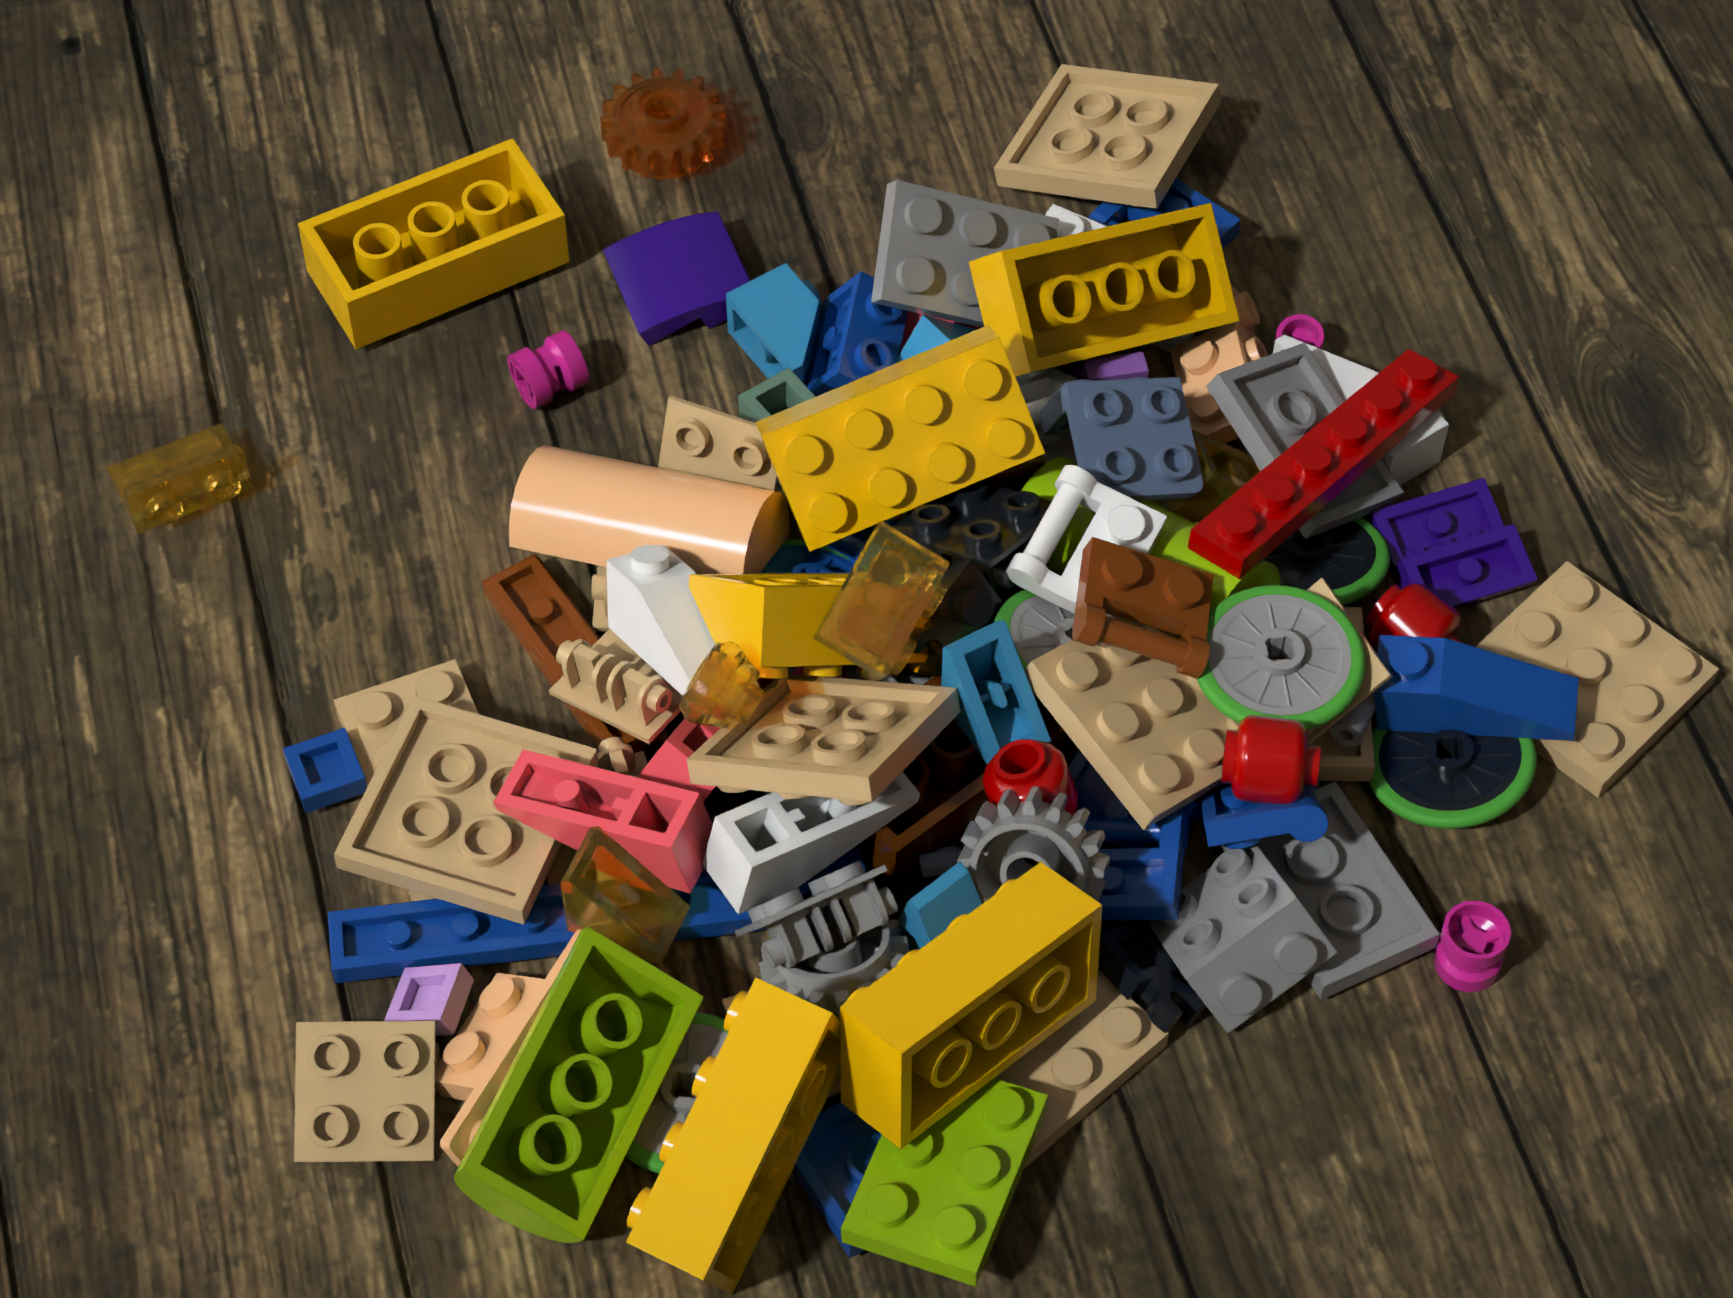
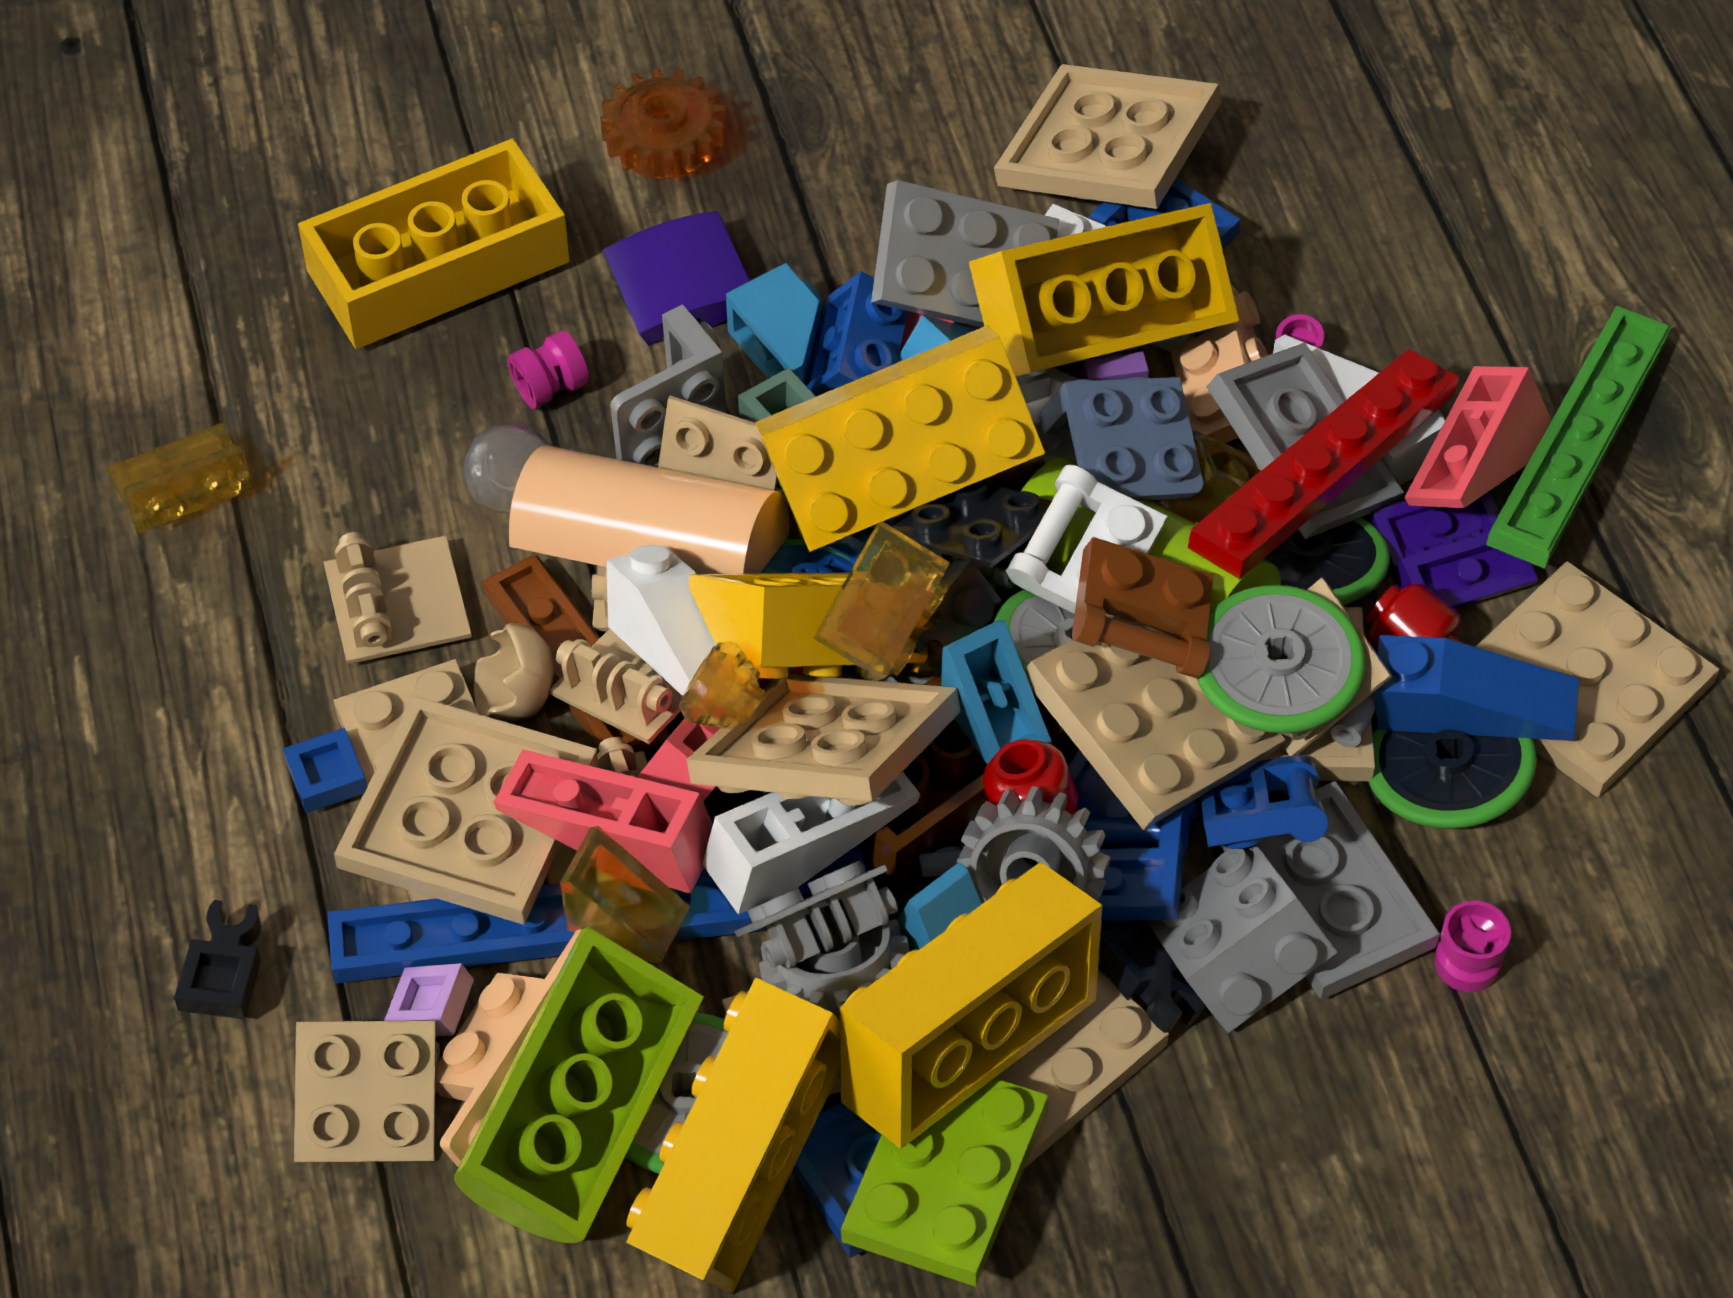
red head [1221,715,1321,804] -> none
none -> black plate [174,900,262,1020]
none -> tan hinge [323,532,472,664]
none -> clear hair [463,422,550,513]
none -> tan hair [474,623,555,722]
none -> light grey bracket [610,304,727,467]
none -> coral slope [1405,366,1551,508]
none -> bright green tile [1486,305,1672,569]

